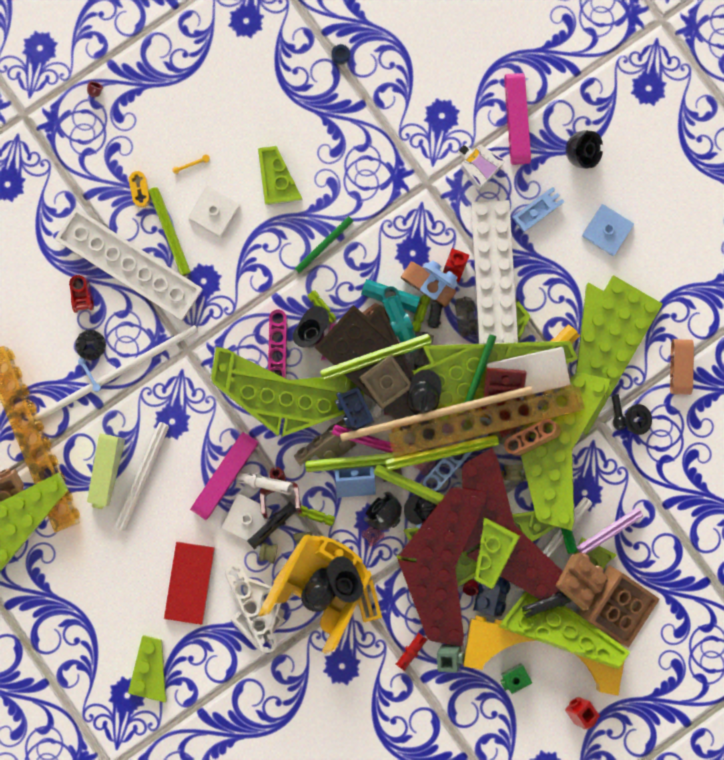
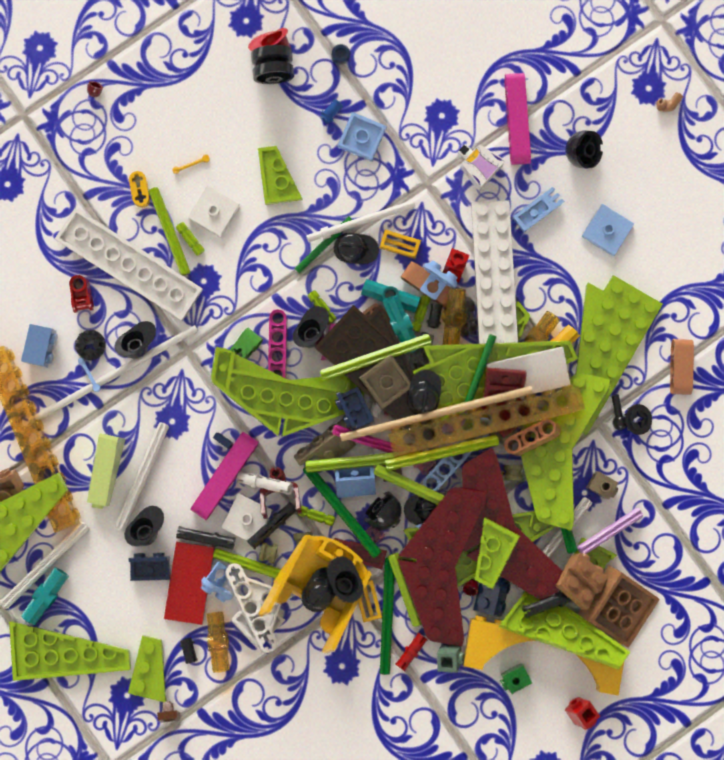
none -> white axle [0,522,89,609]
none -> lime wing [9,621,131,681]
none -> medium blue brick [21,324,58,368]
none -> teal piece [21,567,69,625]
none -> black piece [115,321,156,359]
none -> black piece [124,506,164,547]
none -> dark blue bracket [128,553,170,581]
none -> reddish brown tile [157,701,180,723]
none -> lime axle [176,222,205,256]
none -> black pin [176,526,236,550]
none -> black pin [179,637,198,664]
none -> light blue bracket [201,562,233,602]
none -> clear yellow piece [206,611,230,673]
none -> dark blue tile [213,432,233,450]
none -> lime axle [213,548,281,579]
none -> bright green piece [230,328,263,359]
none -> red piece [248,28,291,51]
none -> black wheel [251,45,294,84]
none -> green axle [303,467,381,558]
none -> white bar [306,200,416,243]
none -> blue pin [320,99,343,124]
none -> black piece [333,233,379,264]
none -> dark red hinge [334,538,387,570]
none -> light blue plate [337,112,387,162]
none -> yellow tile [379,229,421,259]
none -> green axle [380,558,395,675]
none -> lime axle [388,553,422,627]
none -> clear yellow piece [441,288,467,345]
none -> clear yellow piece [524,311,560,342]
none -> dark tan brick [586,471,619,500]
none -> medium nougat arm [656,92,683,112]

